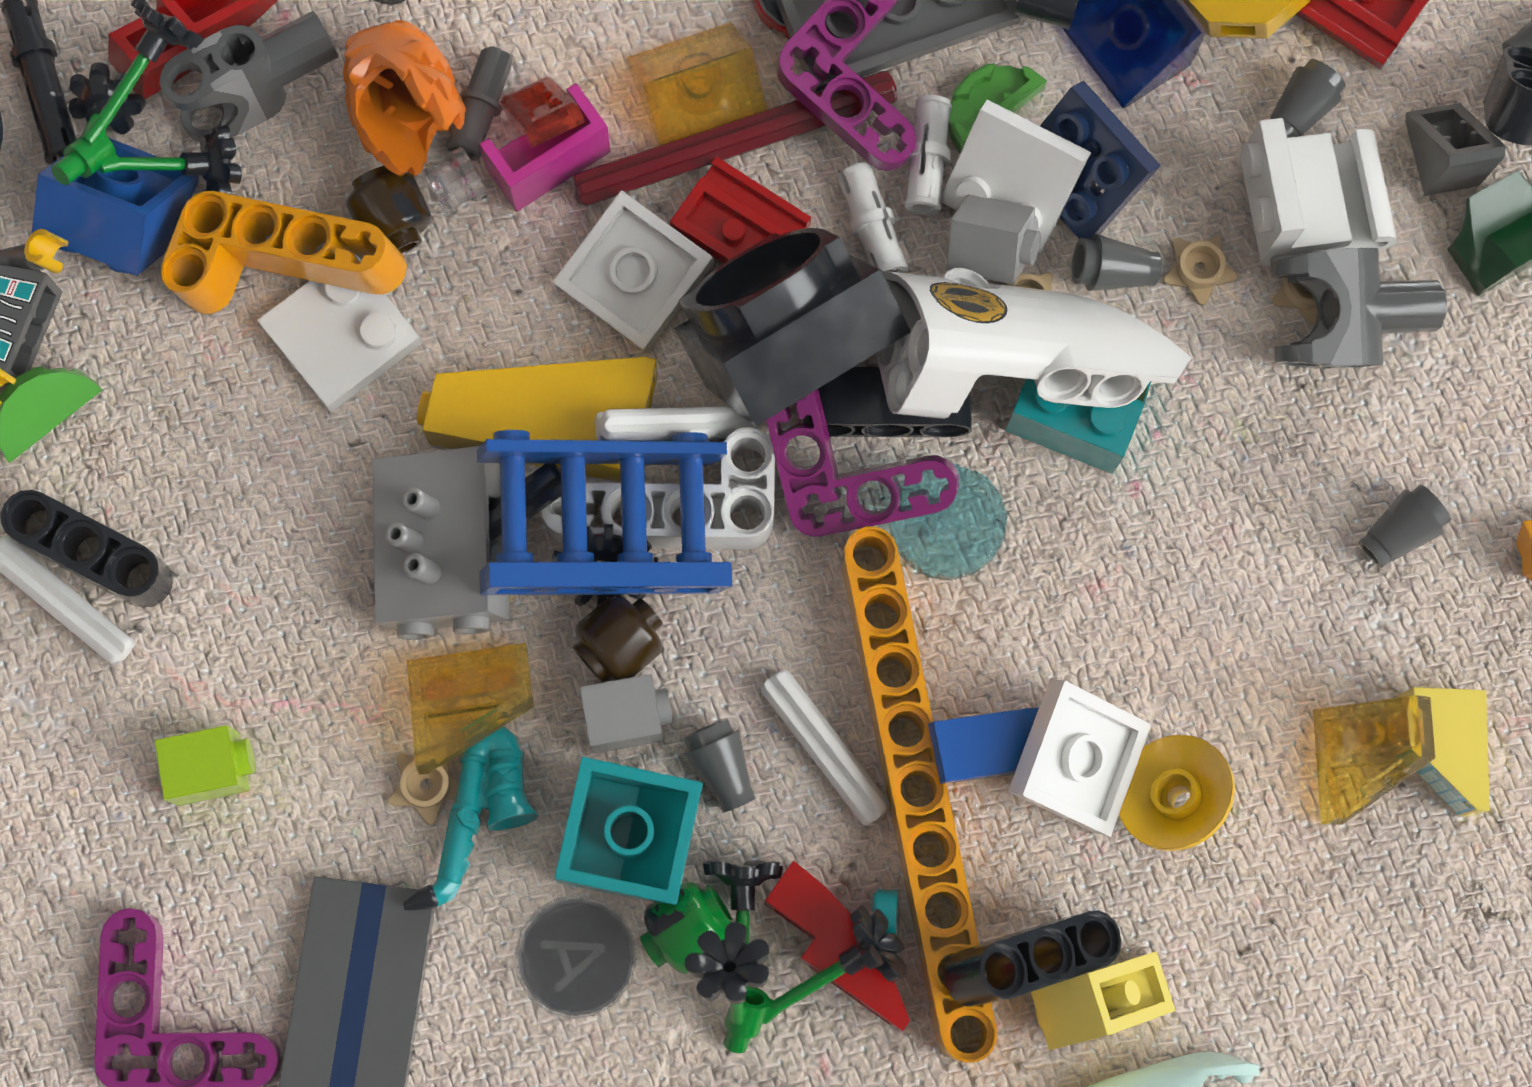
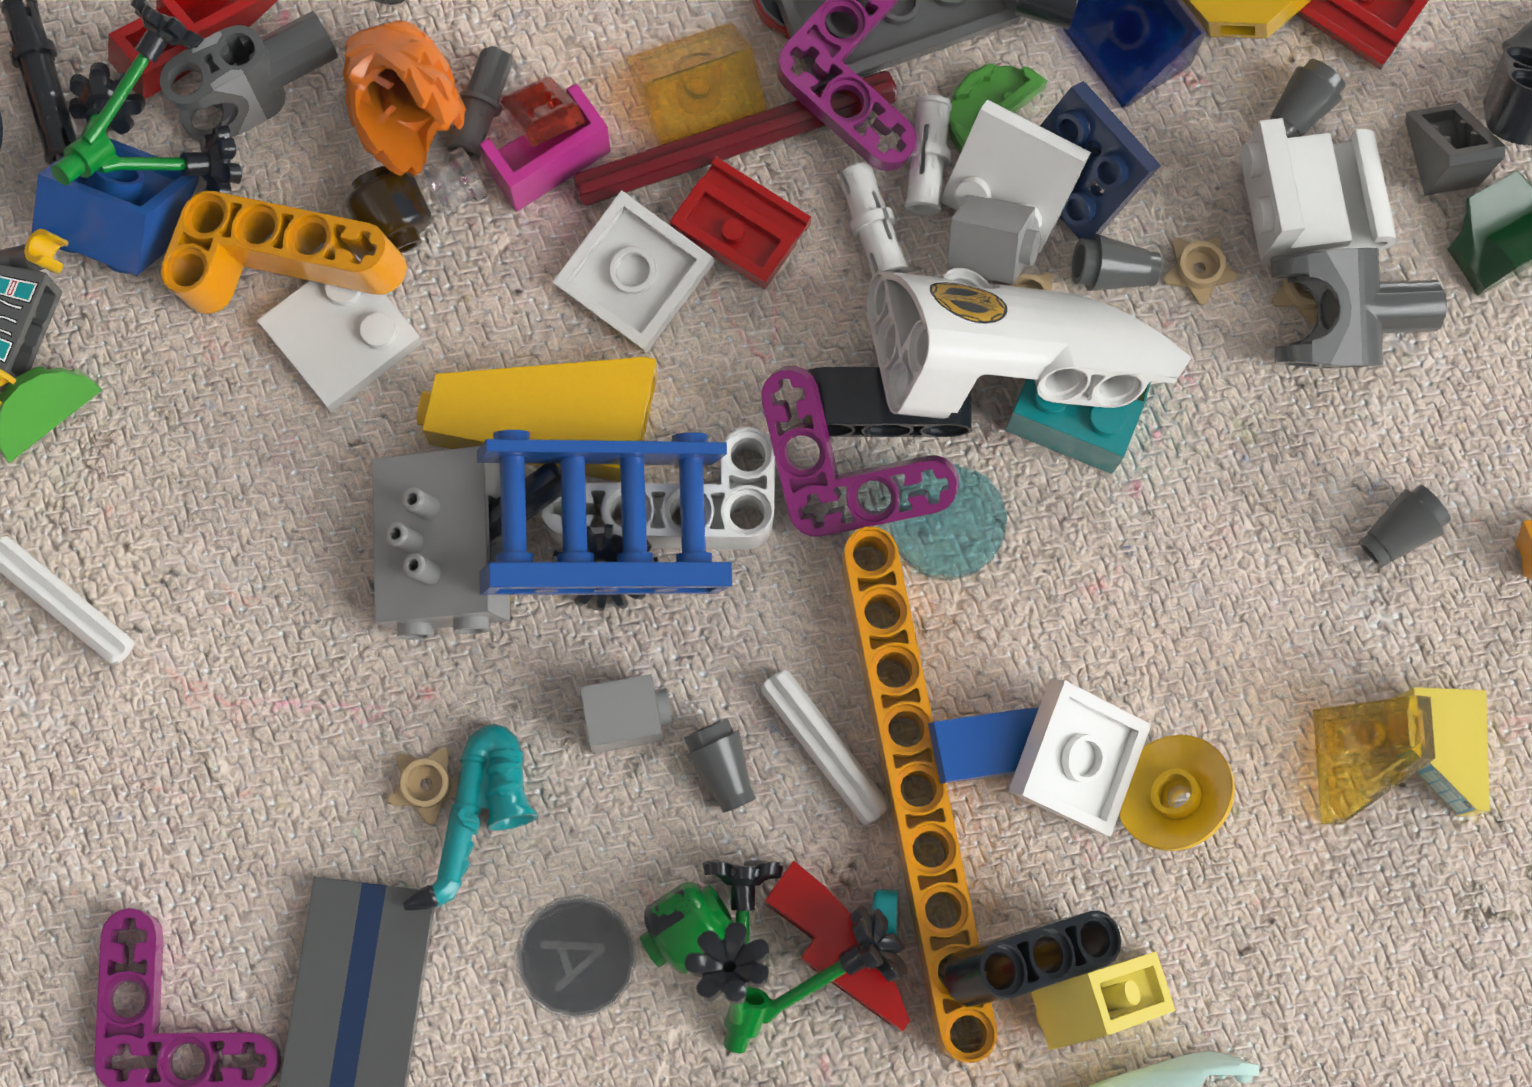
black beam [0,490,173,608] -> none
lime brick [154,725,256,806] -> none
clear yellow wing [407,643,535,775] -> none
teal slope [554,757,703,905] -> none
dark brown head [573,595,663,683] -> none
white axle [594,406,755,442] -> none
black container [674,228,911,426] -> none

